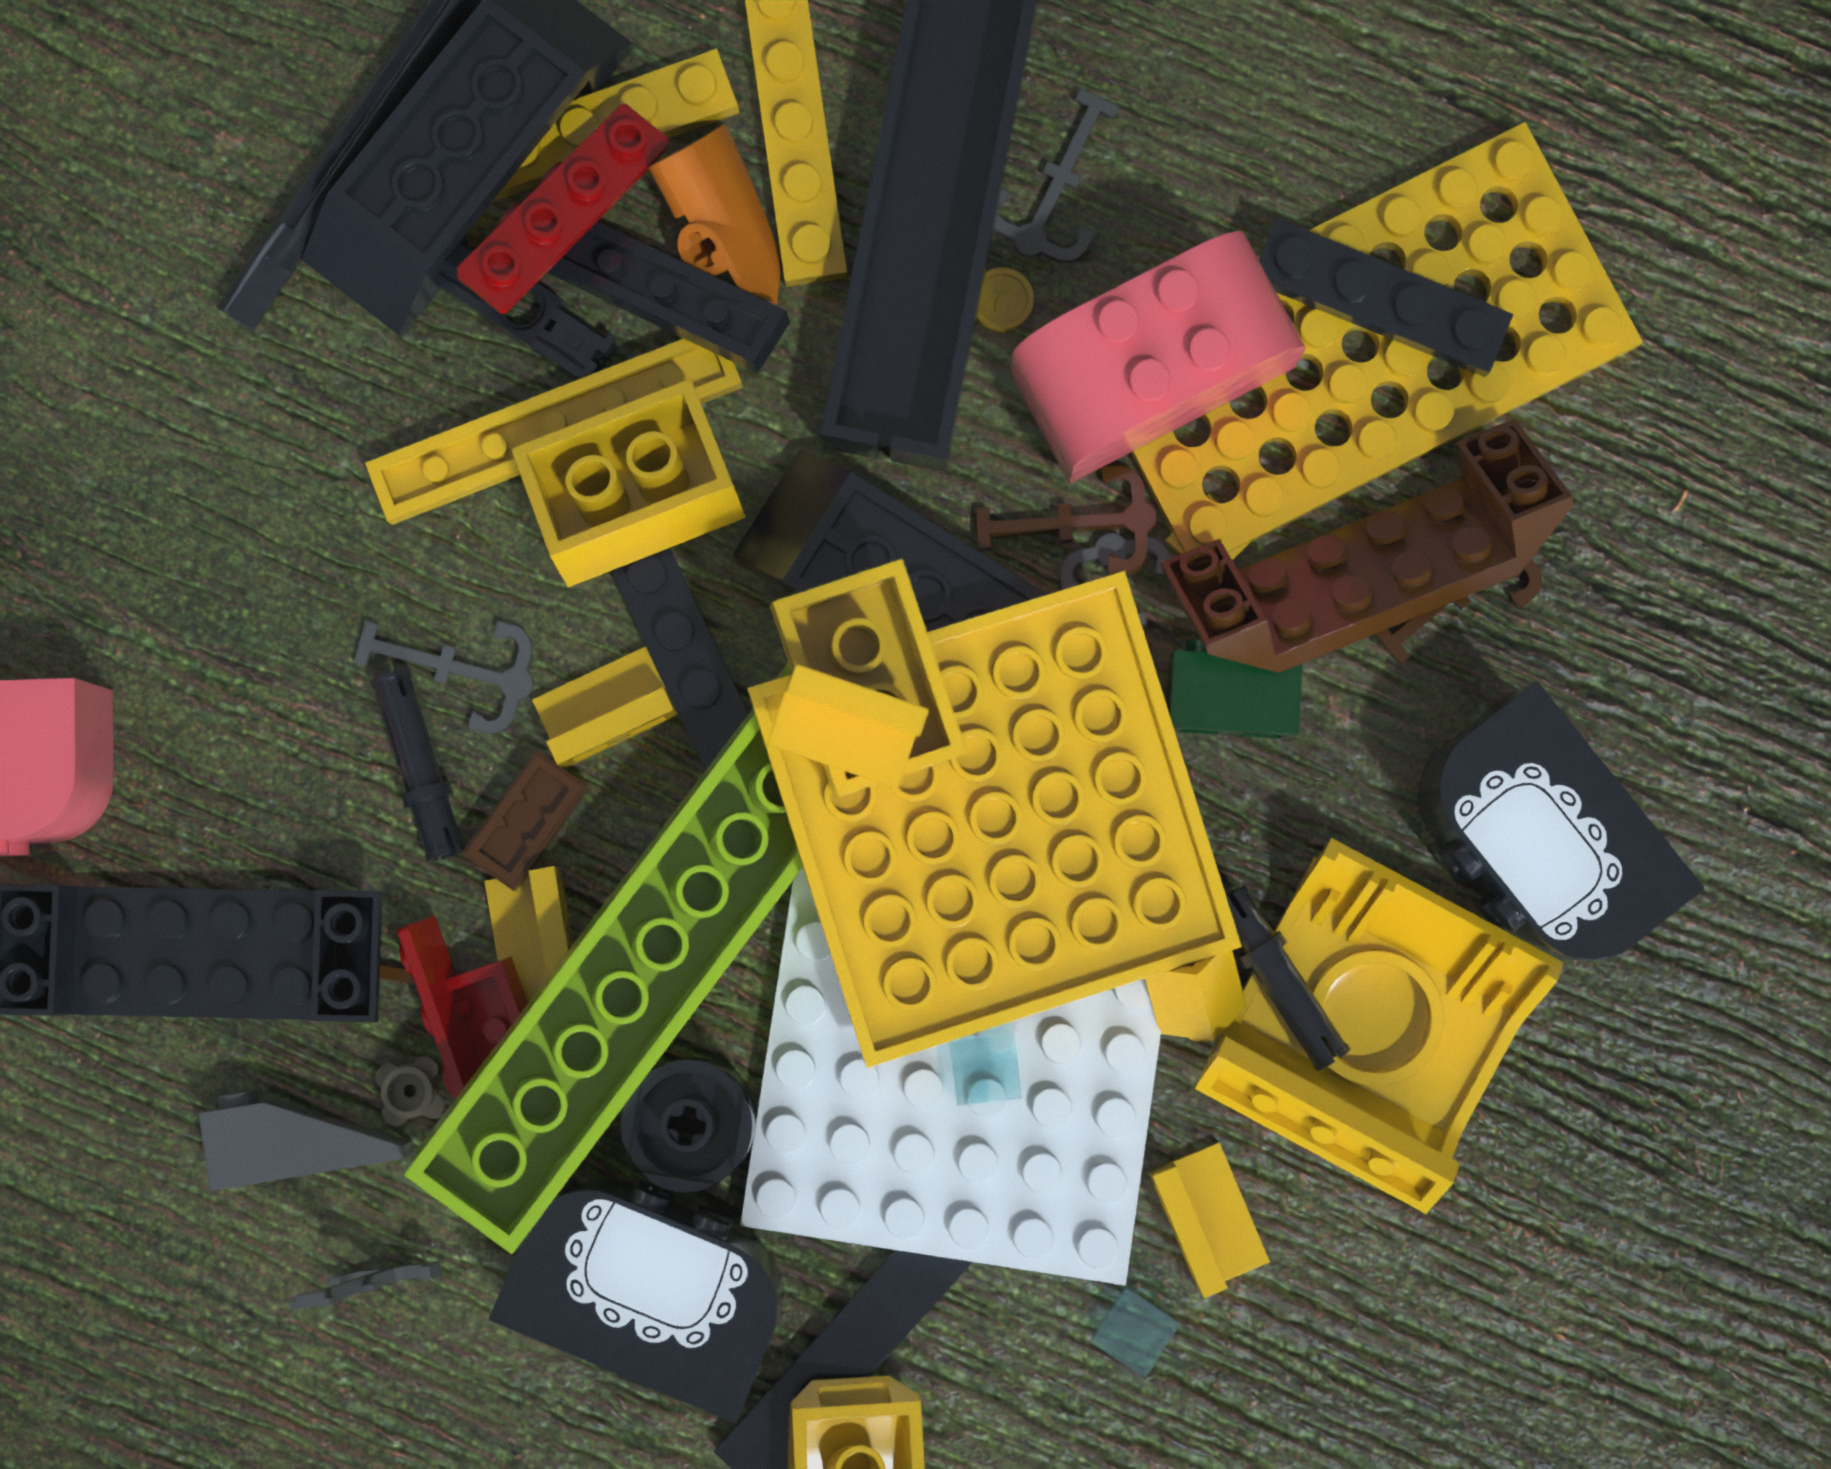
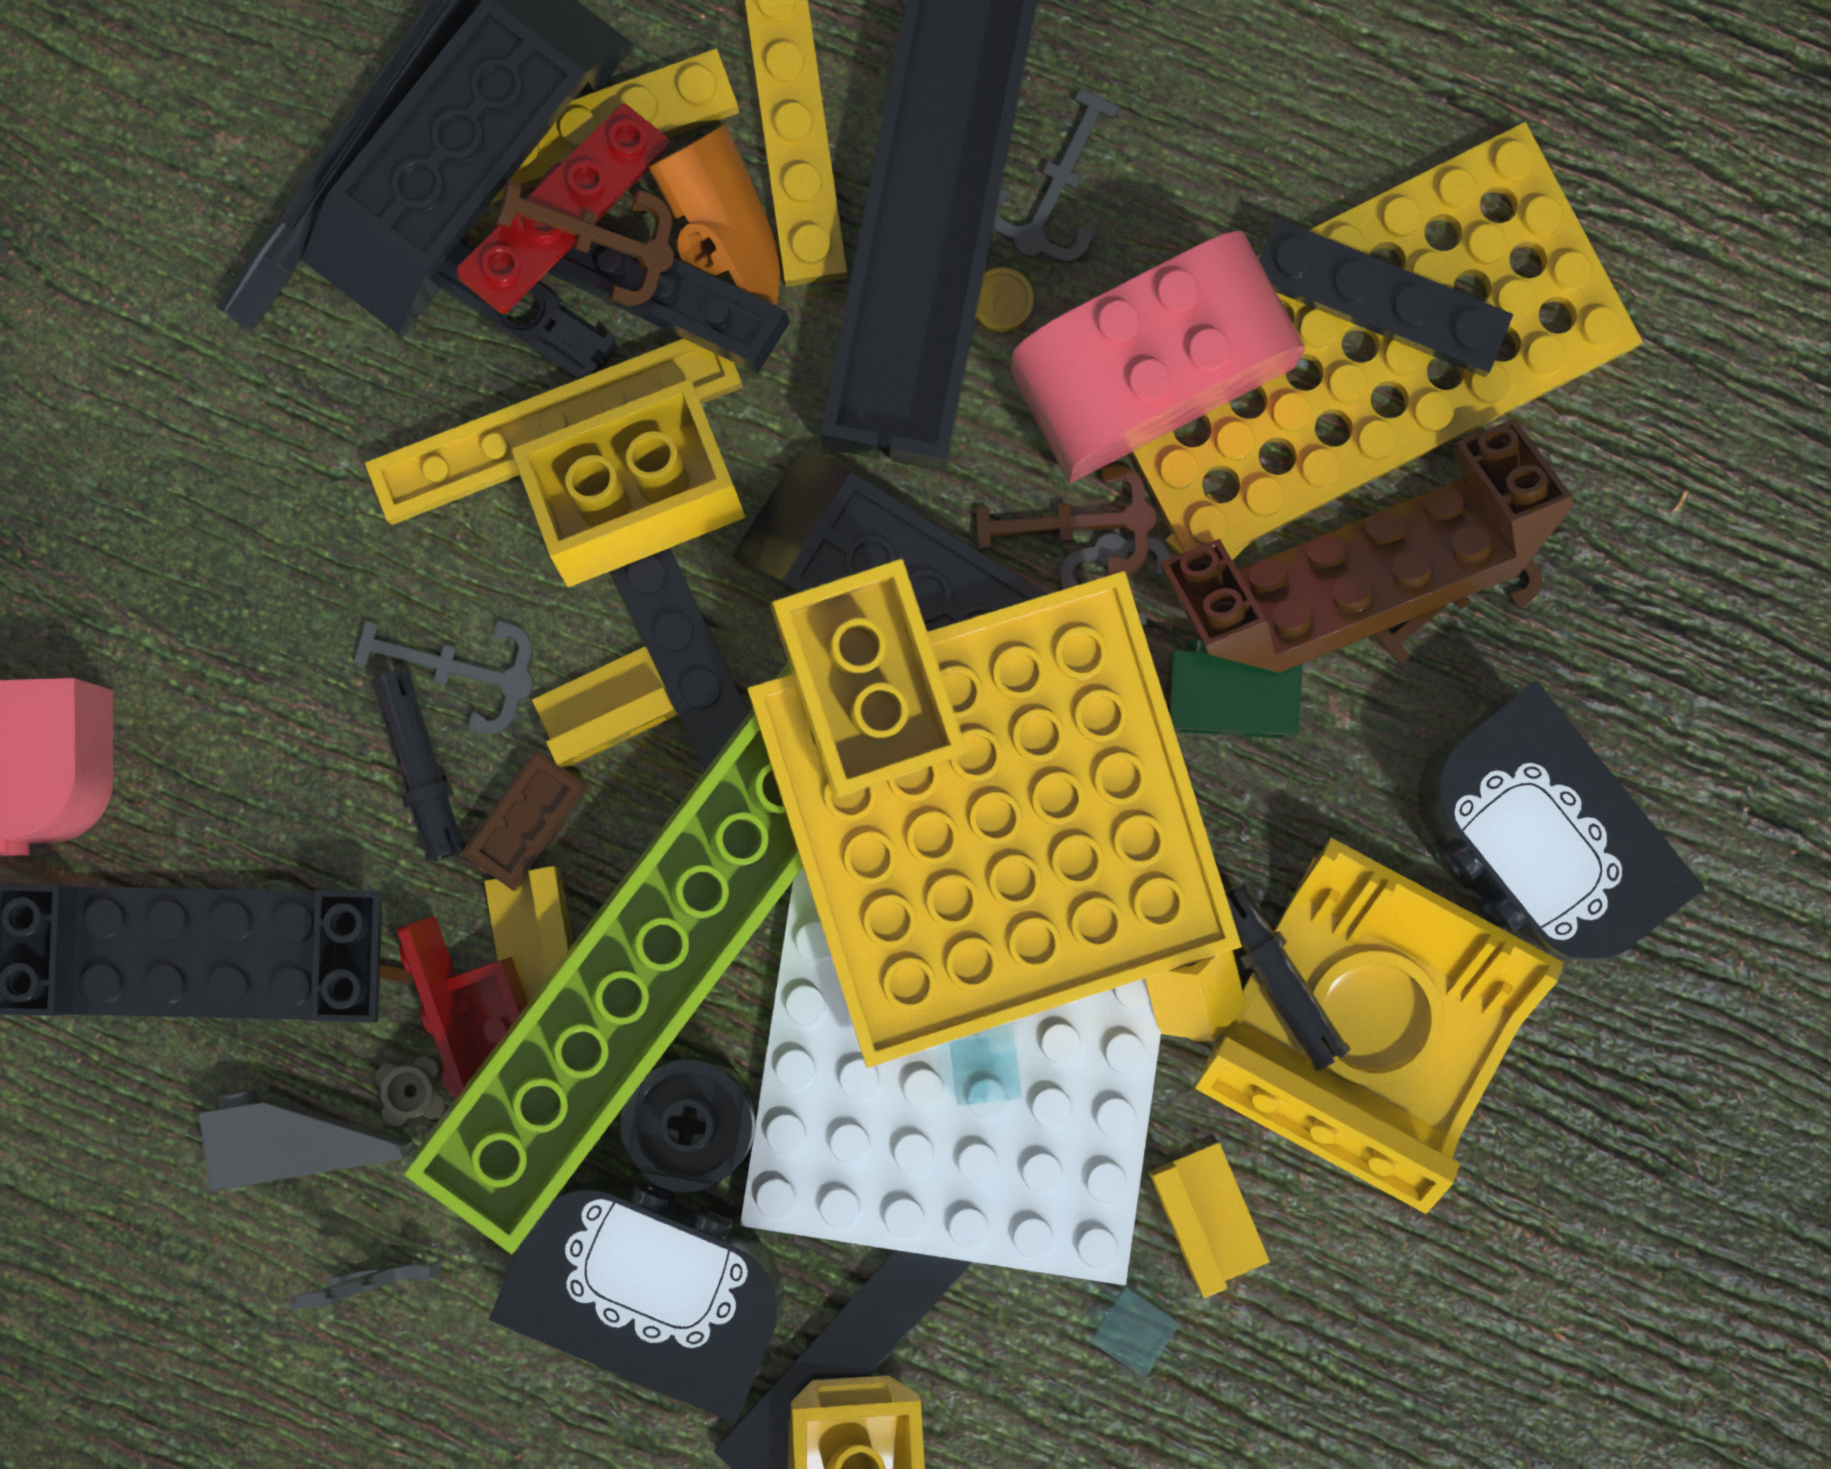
yellow panel [767,664,929,789] -> none
none -> reddish brown piece [496,179,674,306]

